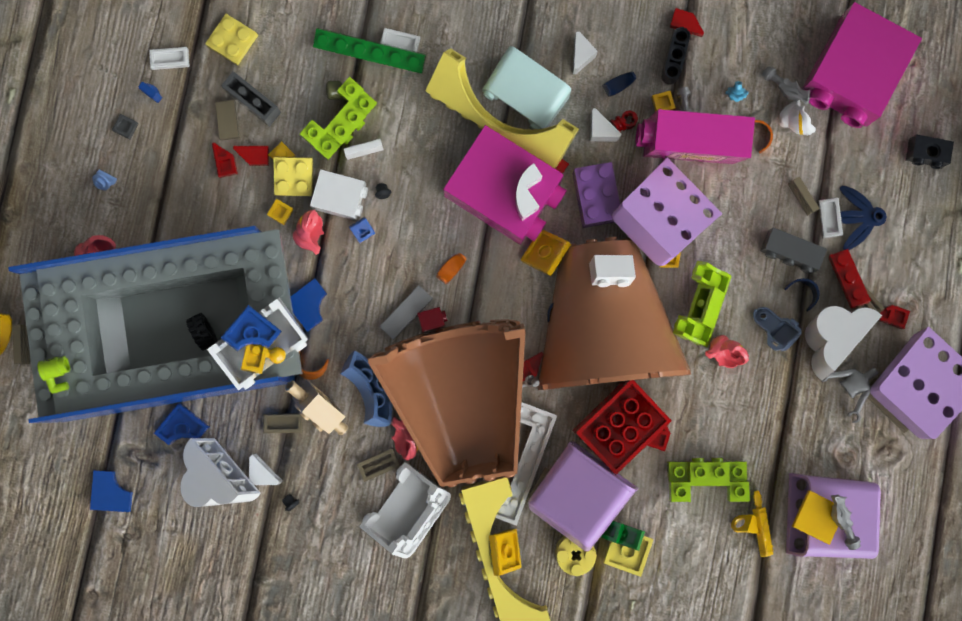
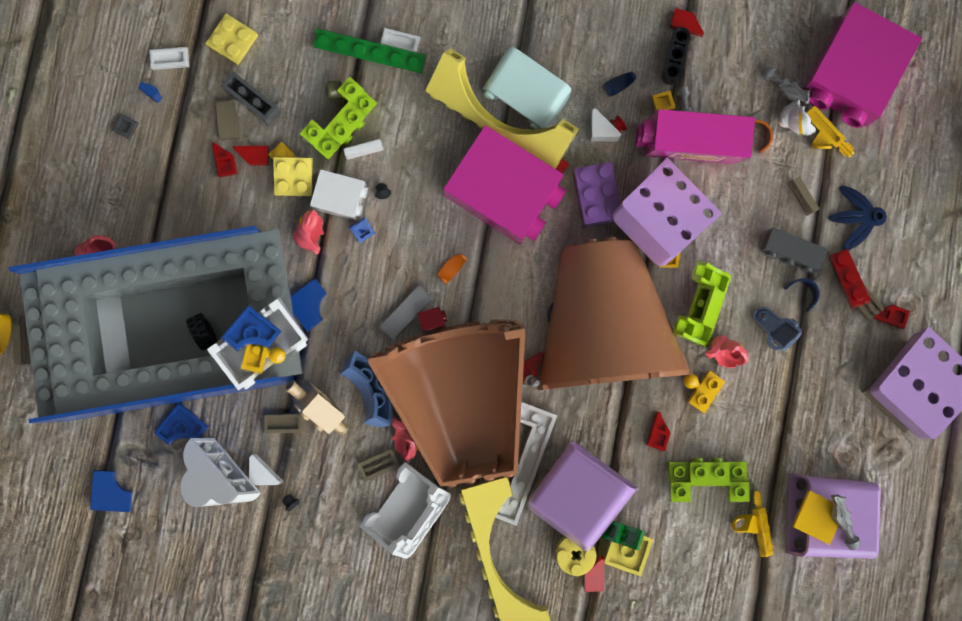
lime piece [37,356,70,393] -> none
light blue plate [92,169,117,190] -> none
yellow plate [267,199,294,225] -> none
orange helmet [299,350,329,380] -> none
yellow tile [489,529,522,576] -> none
white brick [516,163,543,221] -> none
yellow tile [520,230,571,276] -> none
white slope [572,32,598,74] -> none
red slope [572,380,672,475] -> none
white brick [589,255,636,287] -> none
red bush [621,110,638,129] -> none
medium azure plant [725,81,749,102] -> none
white brick [805,306,882,380] -> none
white tile [819,198,843,238] -> none
light grey piece [821,367,879,423] -> none
black brick [905,134,954,169] -> none
none -> tile [584,556,604,592]
none -> yellow plate [683,371,725,414]
none -> yellow piece [806,106,854,157]

